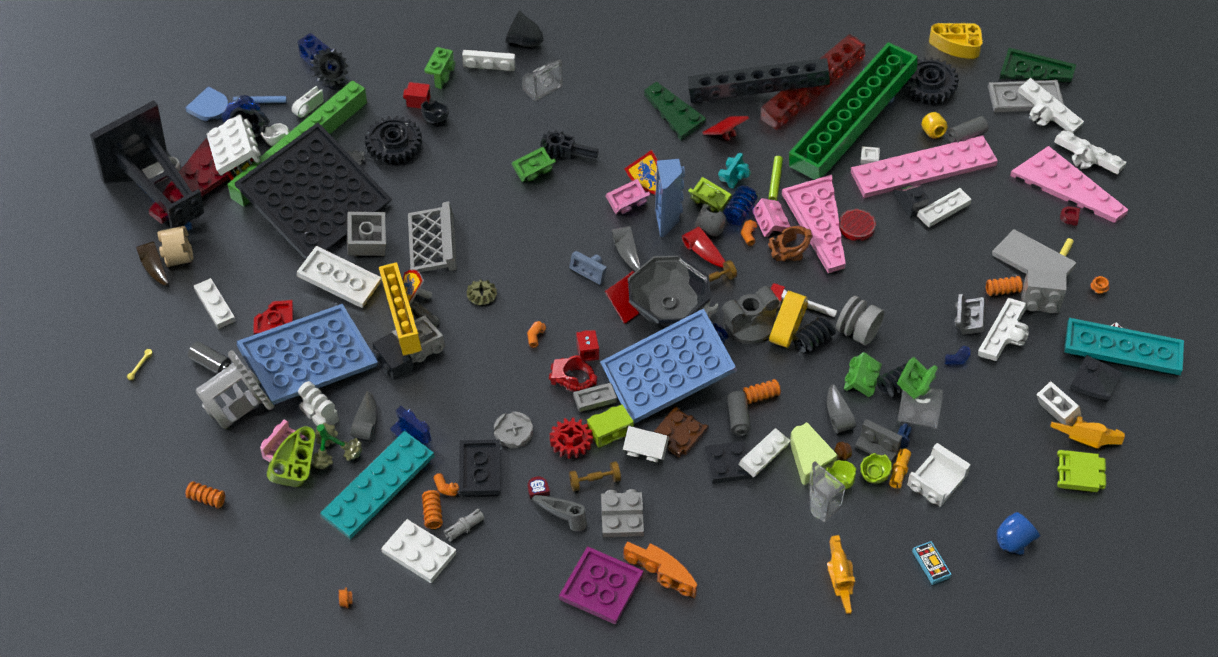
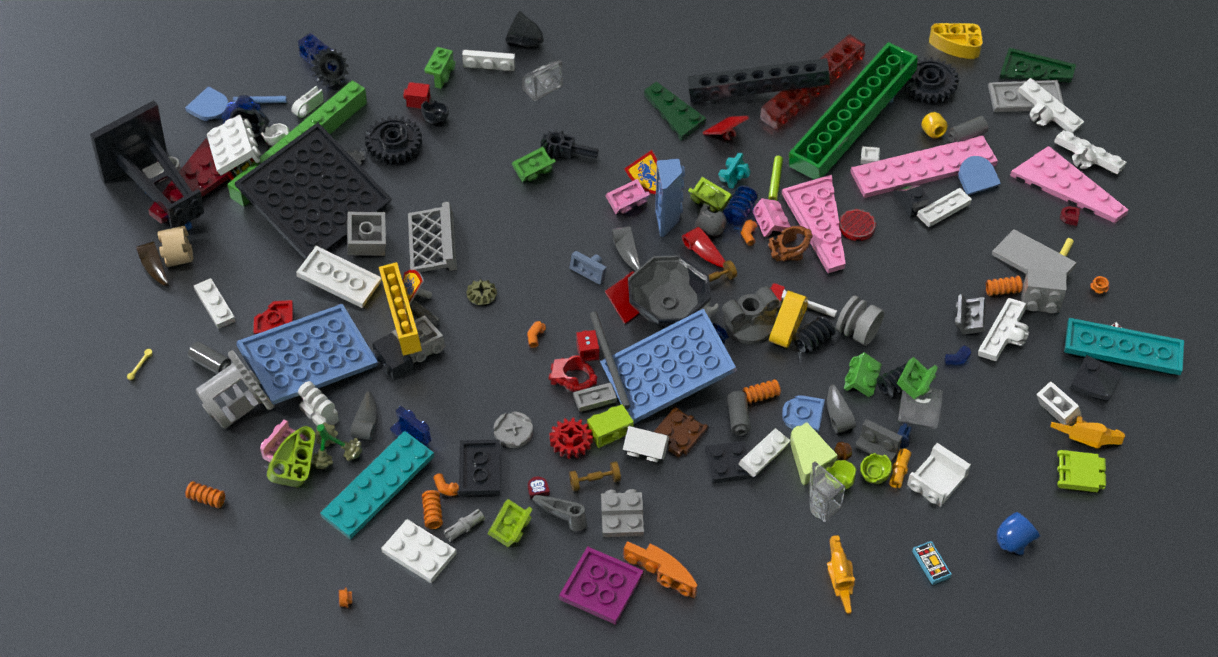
none -> lime bracket [488,499,532,547]
none -> dark grey piece [590,311,631,409]
none -> medium blue tile [782,396,825,434]
none -> medium blue tile [958,156,1001,195]

